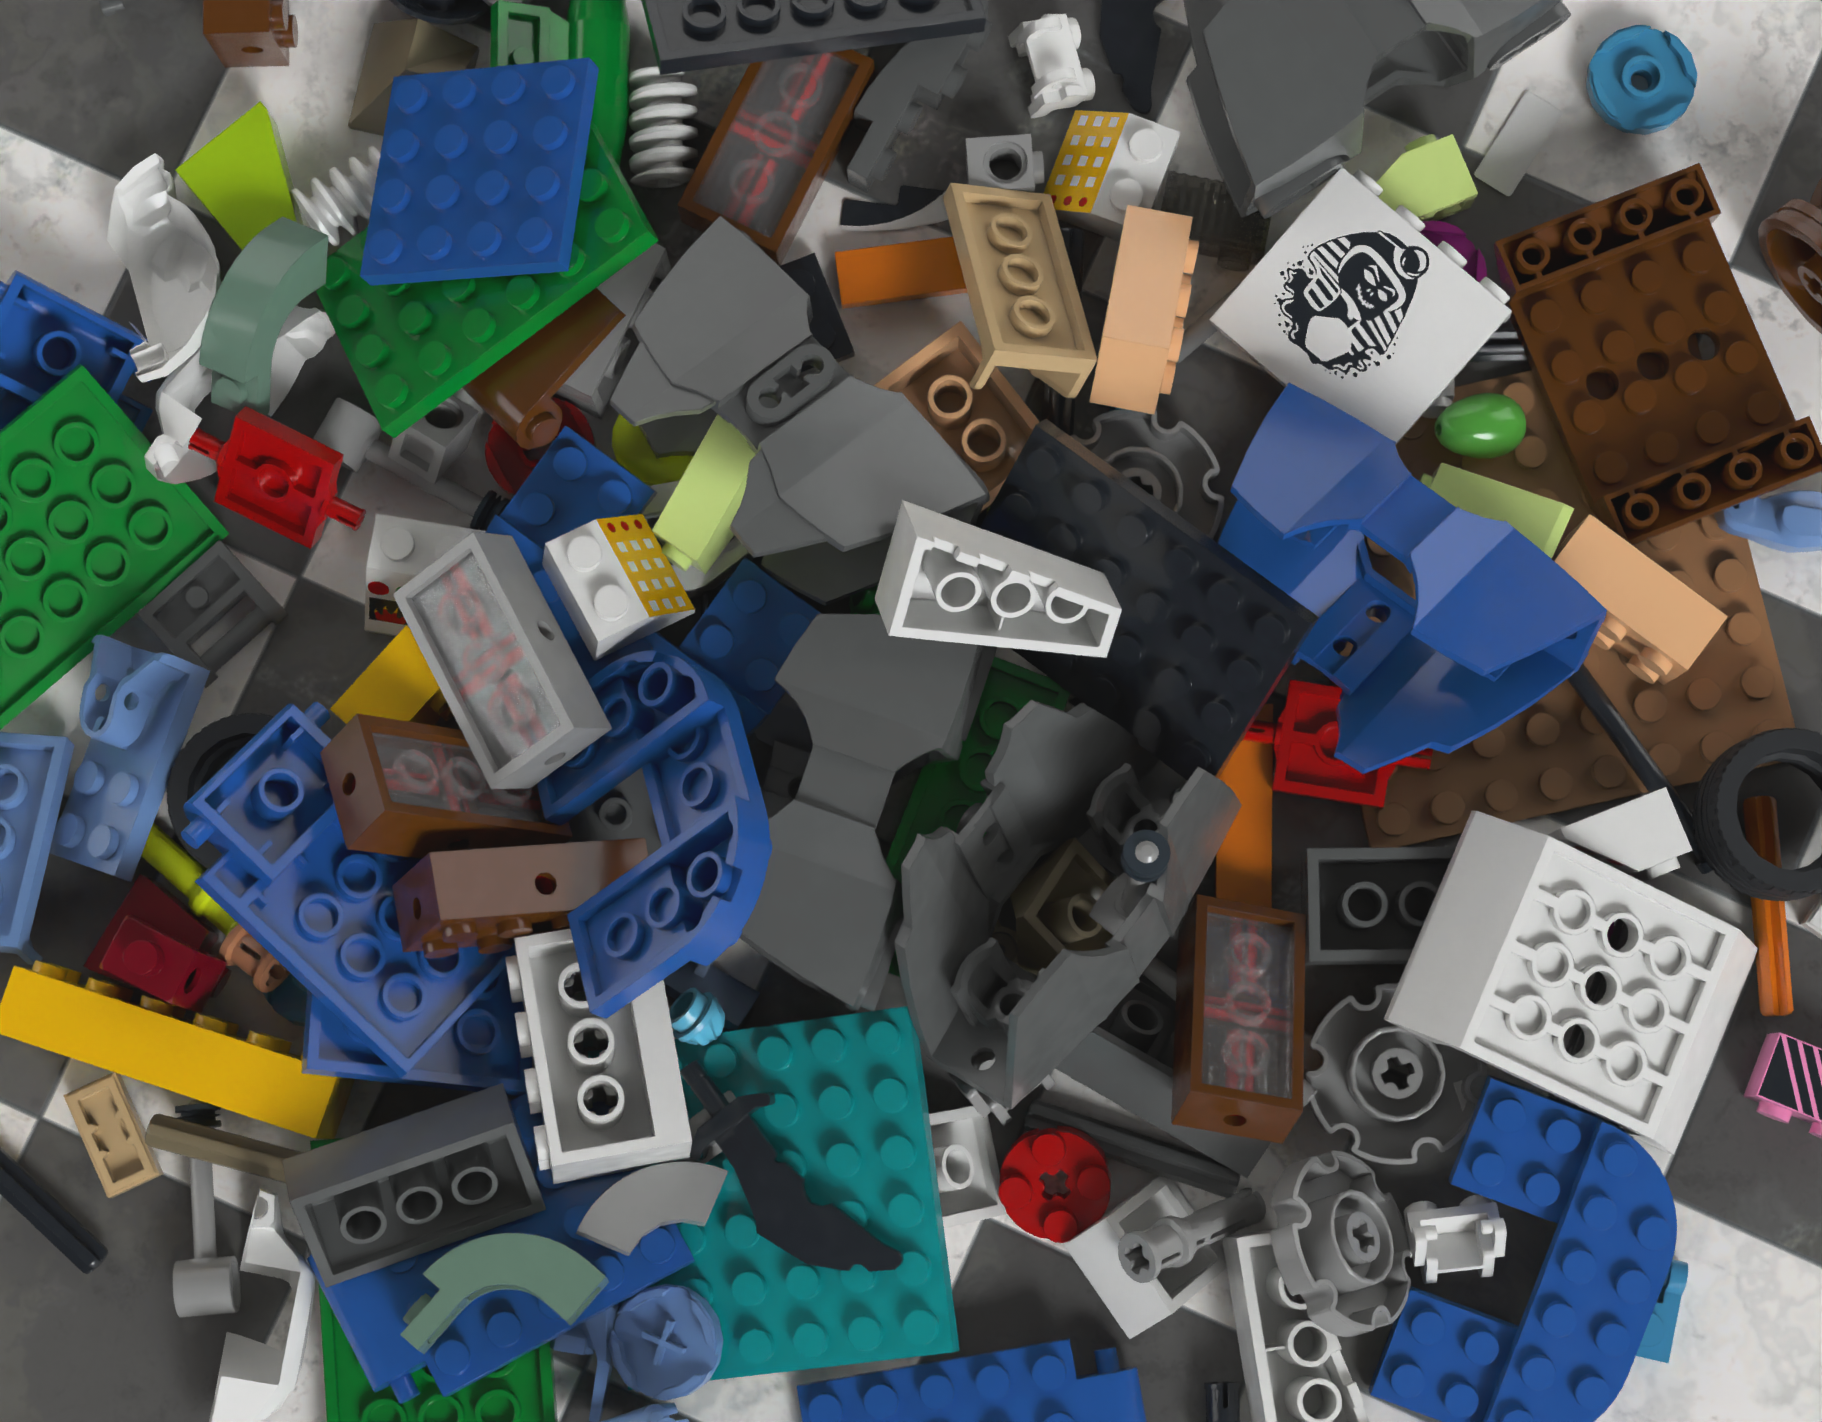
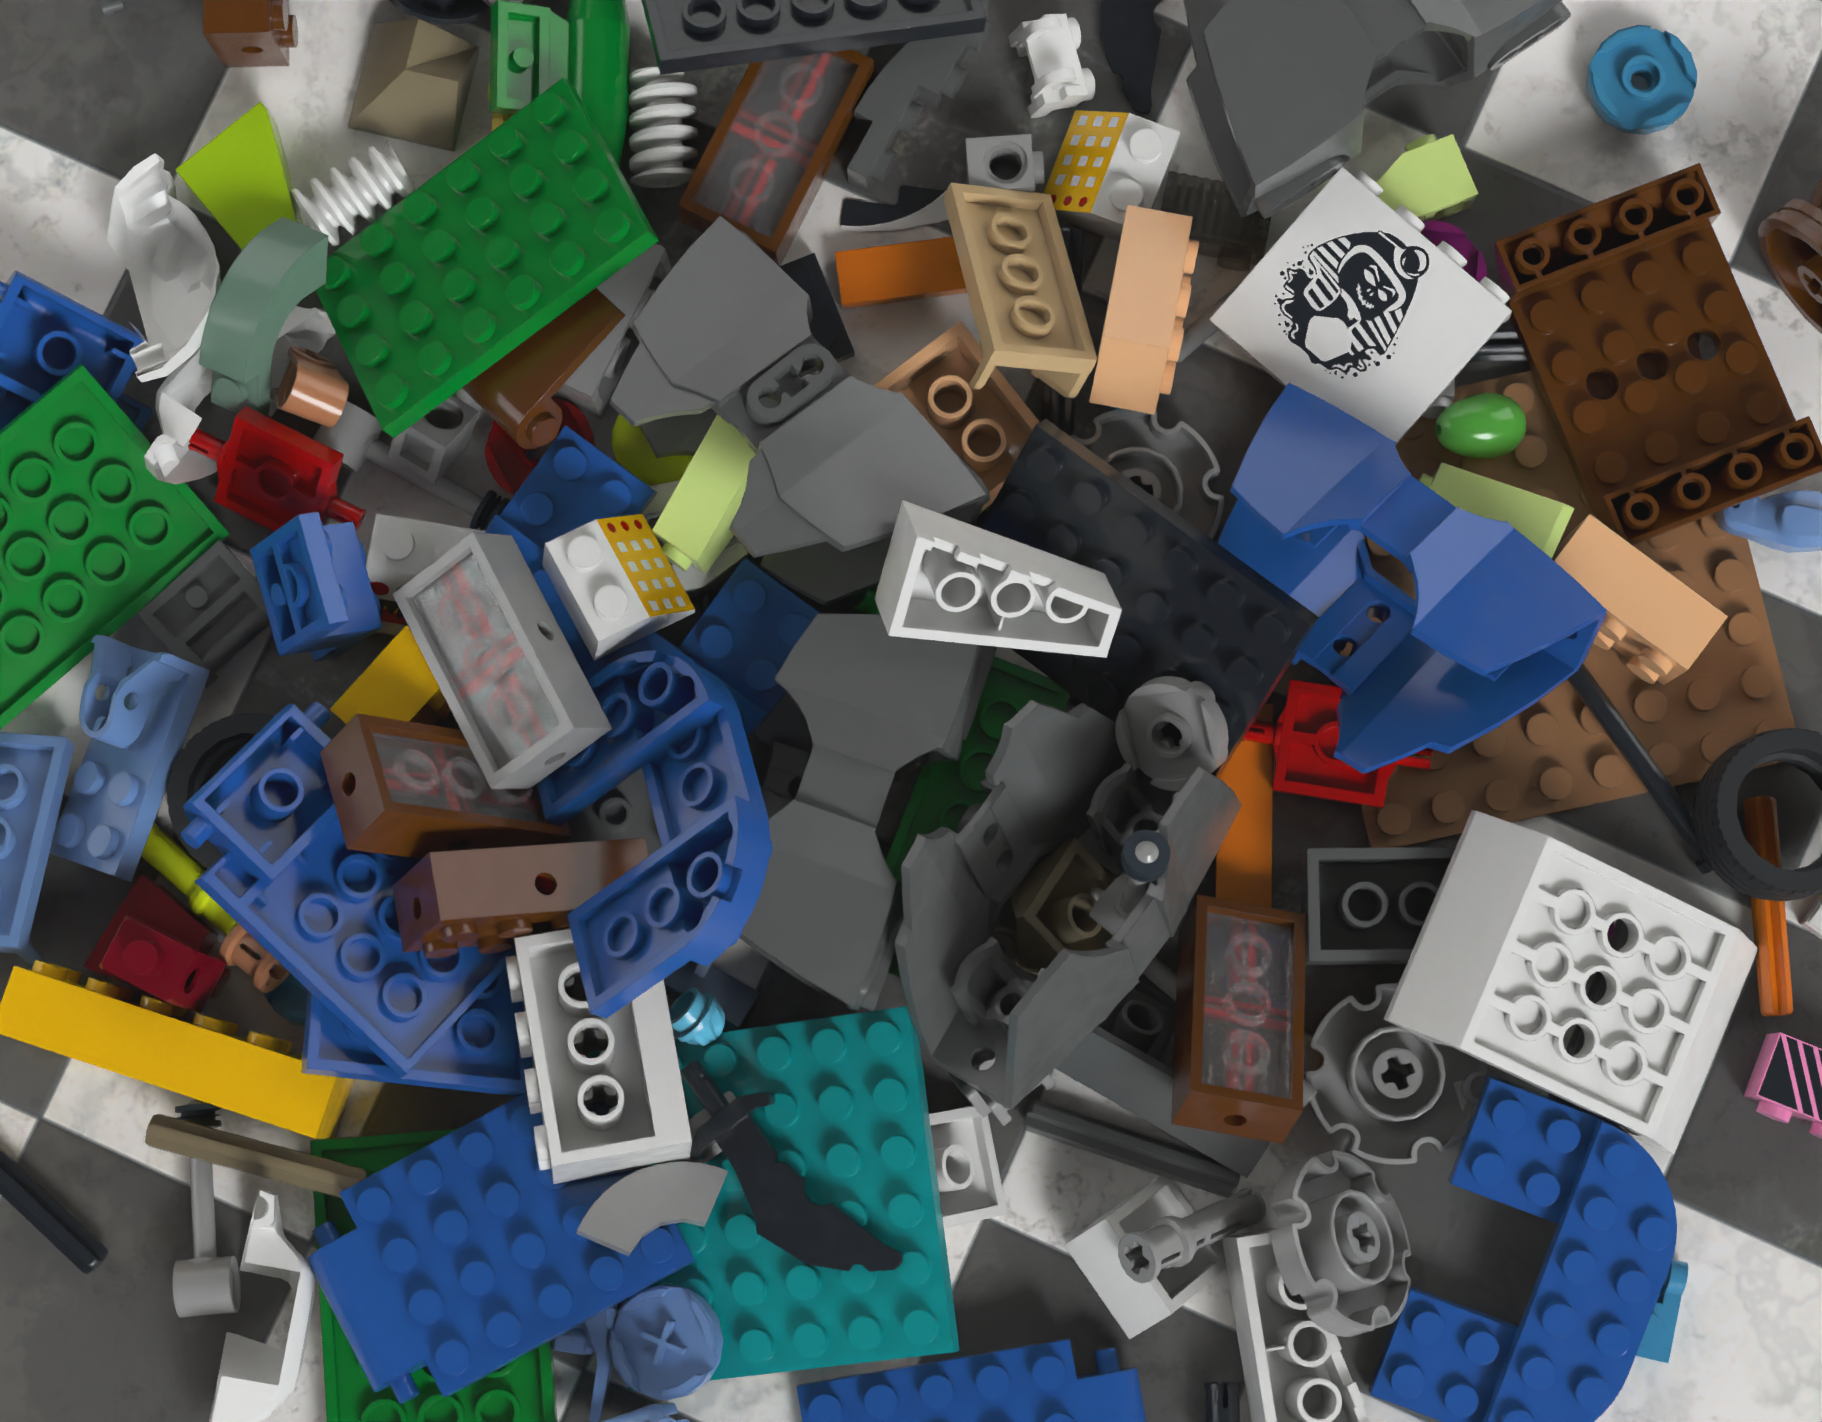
tan plate [63,1072,164,1198] -> none
dark grey slope [282,1083,546,1288] -> none
blue plate [360,57,599,286] -> none
sand green arch [400,1233,609,1354] -> none
red plate [998,1126,1111,1243] -> none
white piece [1404,1195,1507,1284] -> none
white sticker [1474,91,1562,196] -> none
white slope [1548,787,1693,882] -> none
none -> blue bracket [250,512,383,662]
none -> nougat piece [270,345,349,428]
none -> light grey plate [1115,676,1229,791]

